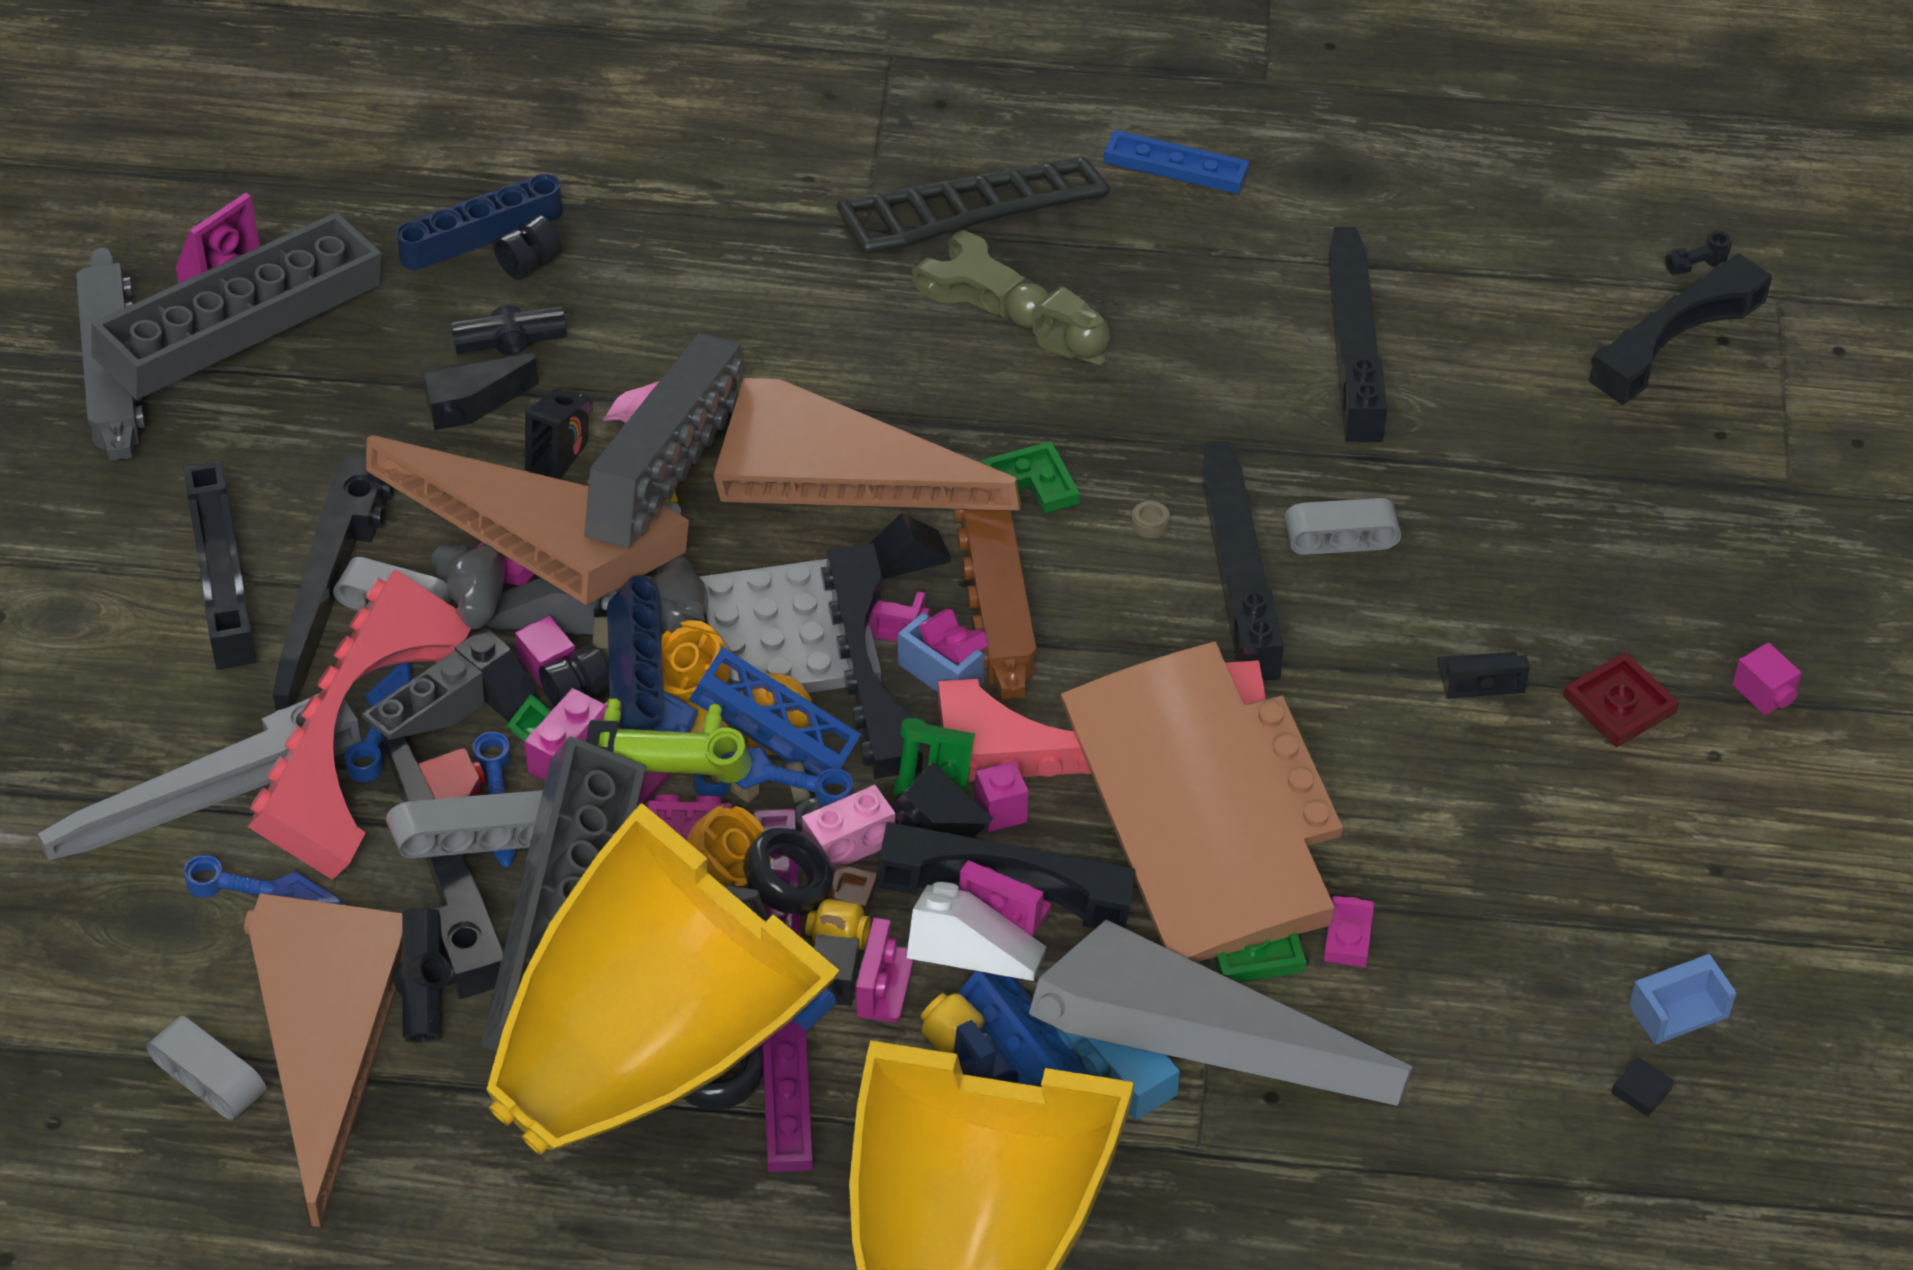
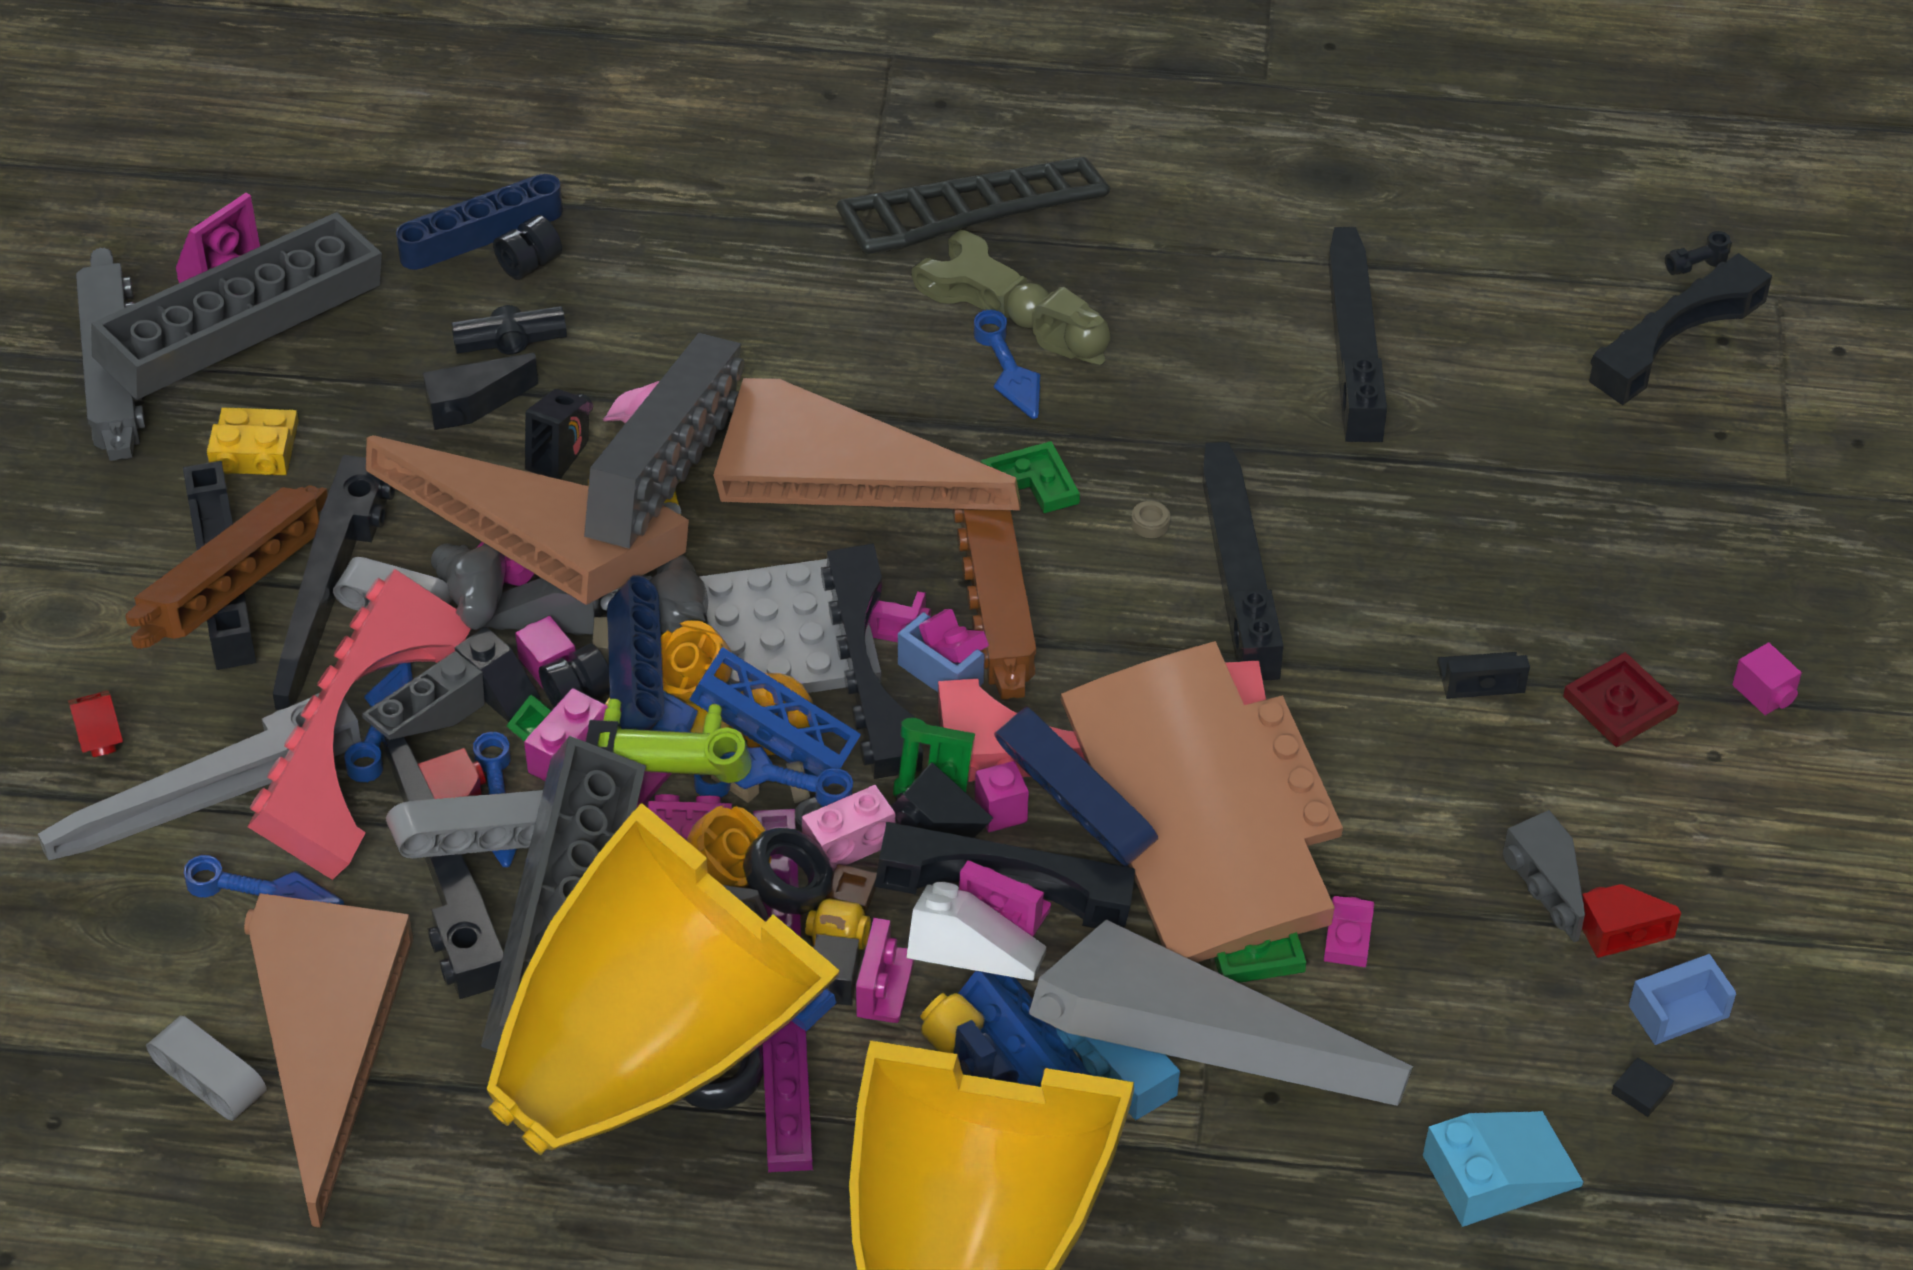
black piece [393,907,451,1043] -> none
black slope [869,513,951,579] -> none
blue plate [1104,130,1250,194] -> none
light grey beam [1284,498,1401,555] -> none
none -> red slope [68,690,123,757]
none -> dark orange hinge [125,485,328,649]
none -> yellow plate [207,407,299,475]
none -> blue piece [974,310,1040,419]
none -> dark blue beam [994,707,1158,866]
none -> medium azure slope [1423,1111,1583,1227]
none -> dark grey slope [1503,810,1585,942]
none -> red slope [1582,884,1681,958]

